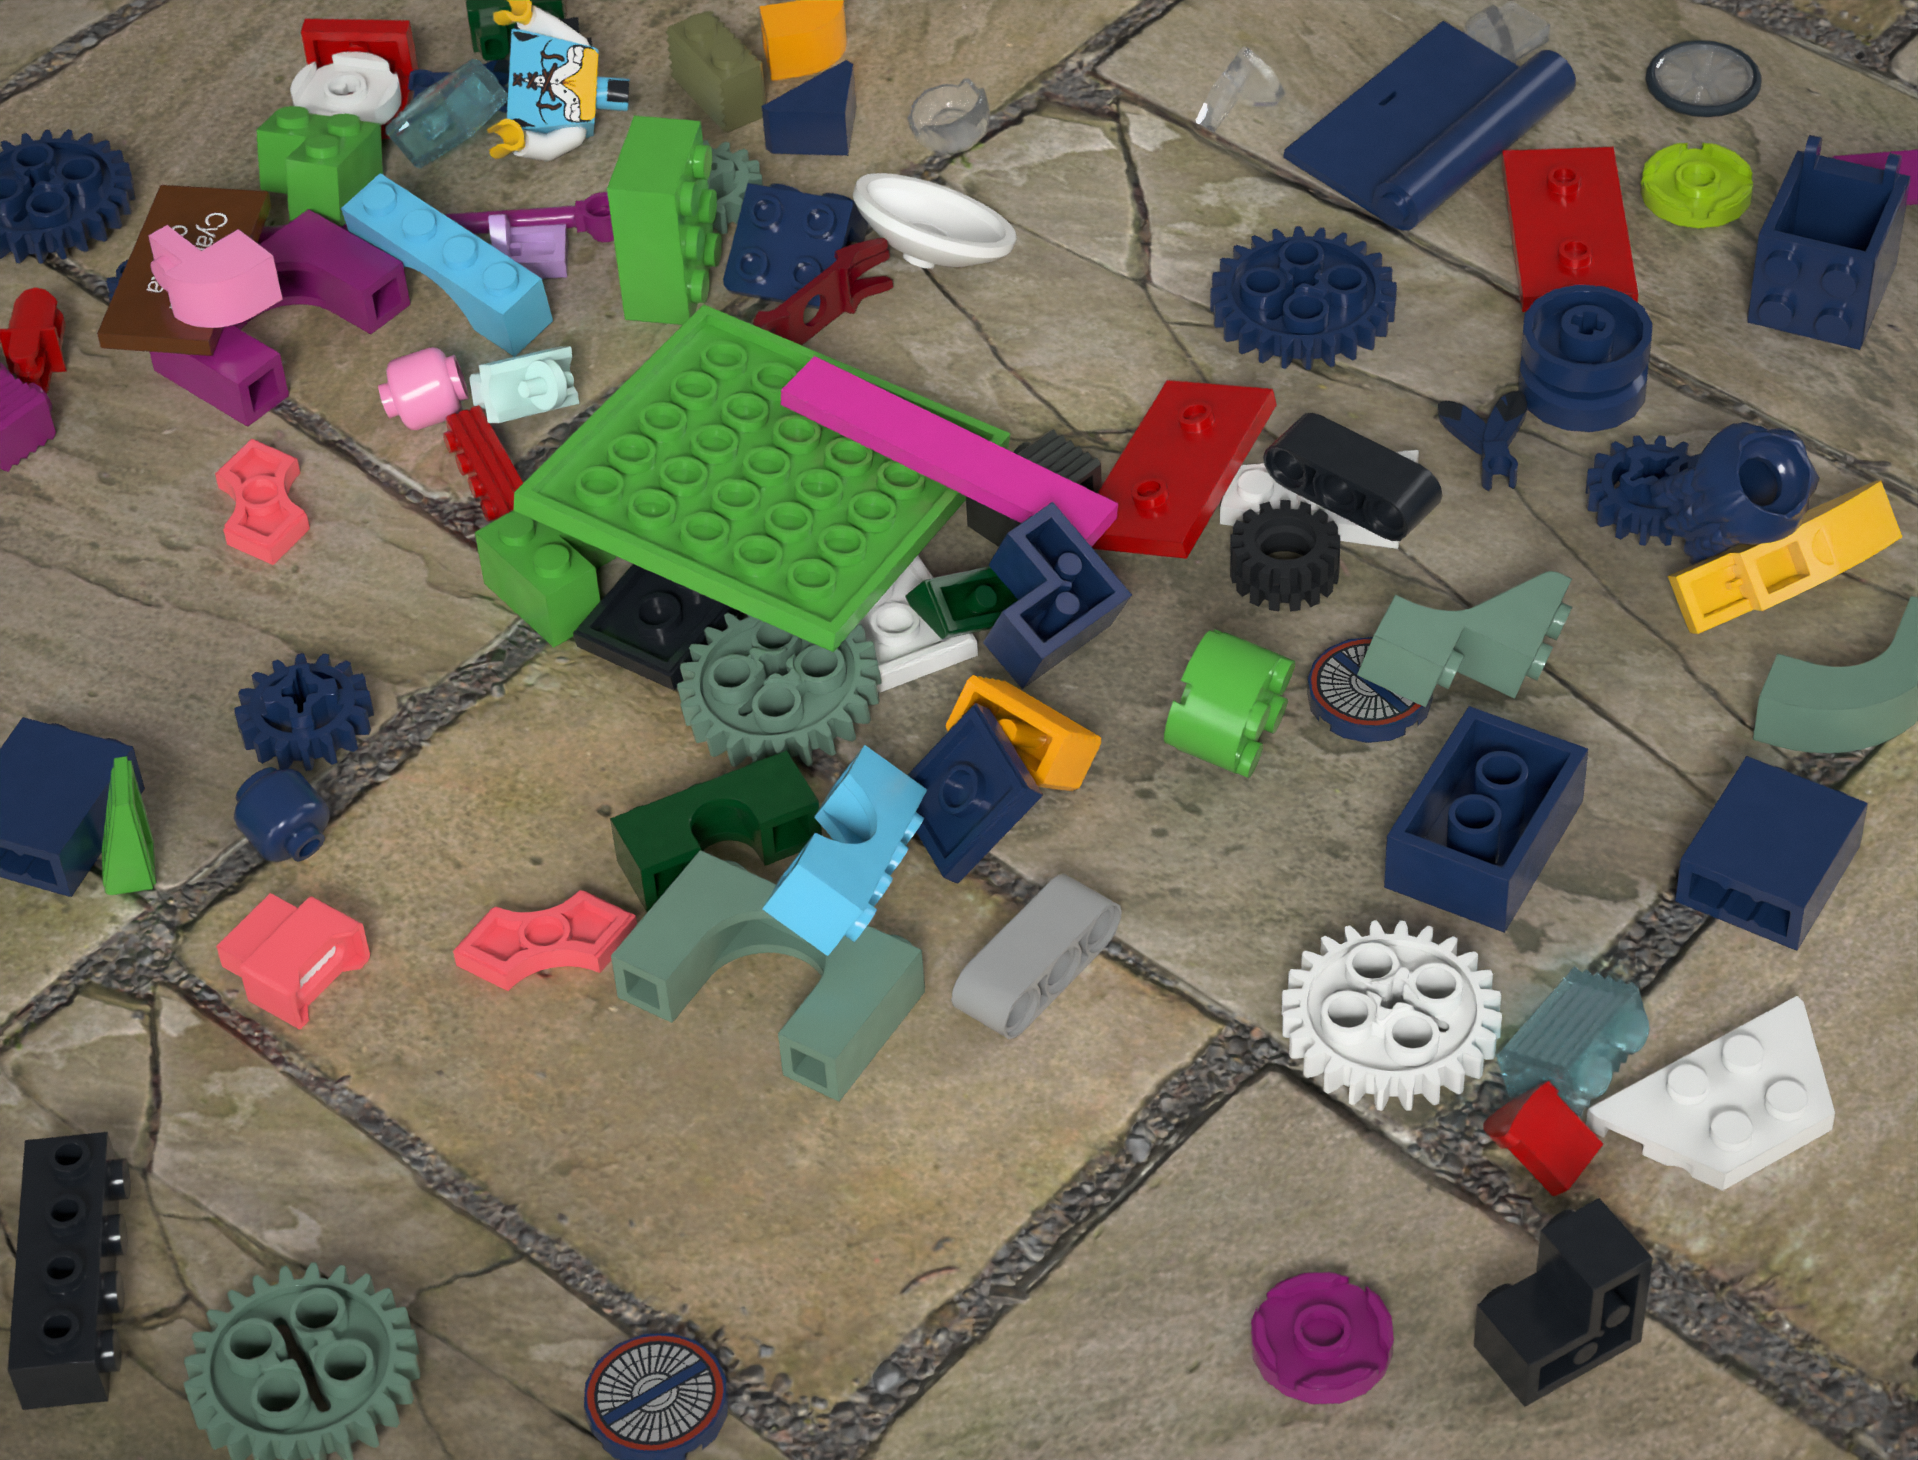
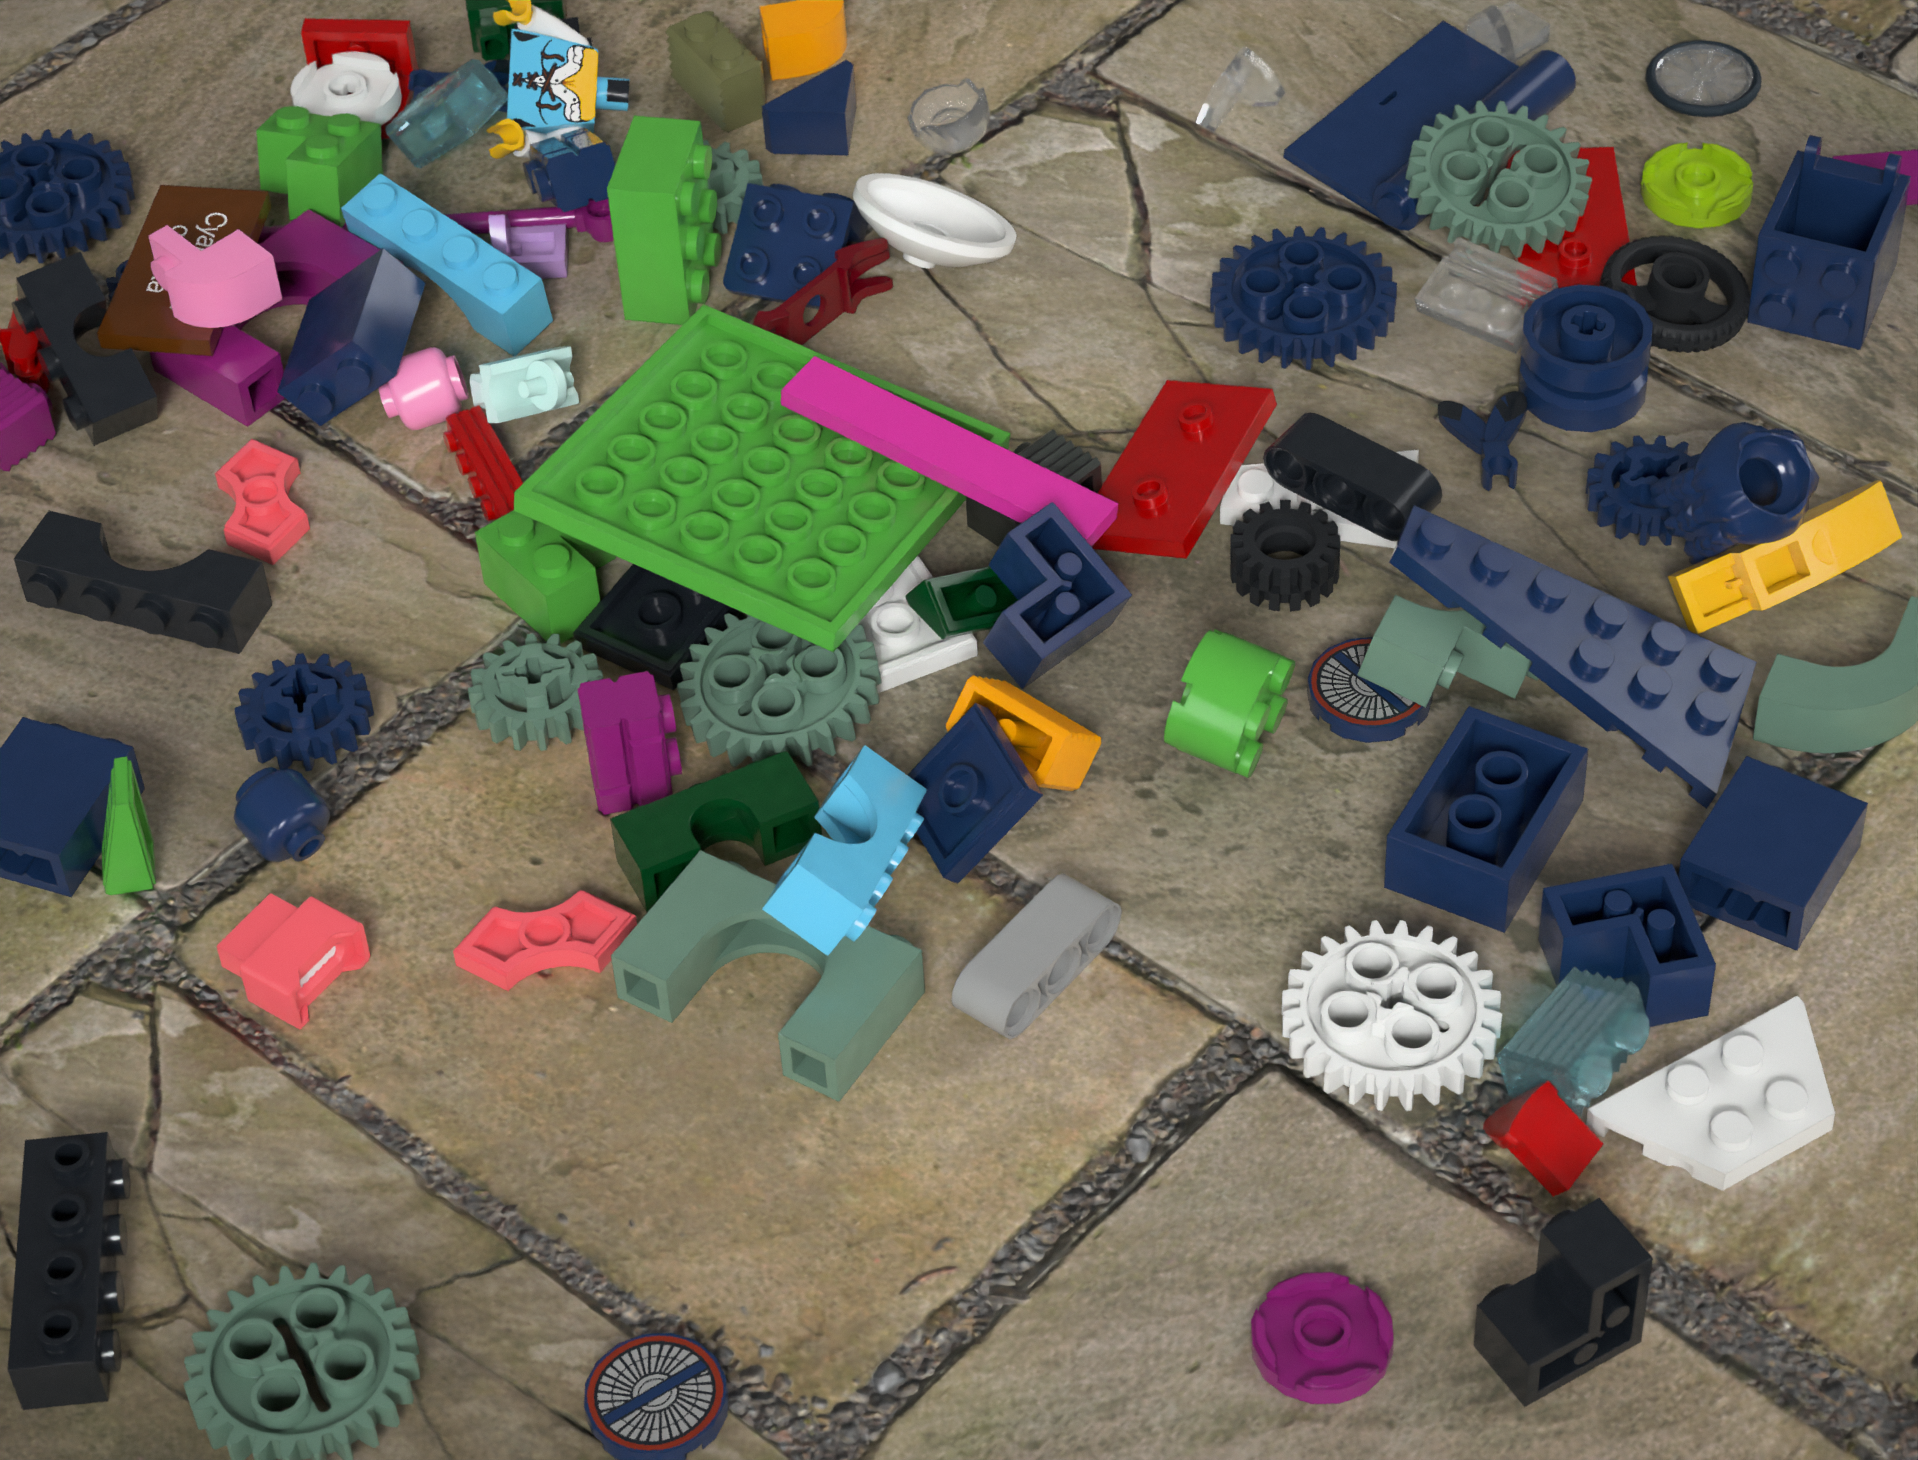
none -> black arch [12,251,157,446]
none -> black arch [14,511,273,654]
none -> dark blue brick [277,248,426,426]
none -> sand green gear [468,633,603,751]
none -> dark blue brick [523,127,615,212]
none -> magenta brick [577,671,682,815]
none -> dark blue wing [1389,505,1757,809]
none -> sand green gear [1405,101,1592,258]
none -> clear plate [1415,237,1558,354]
none -> dark blue brick [1538,864,1716,1028]
none -> black wheel [1600,235,1750,353]

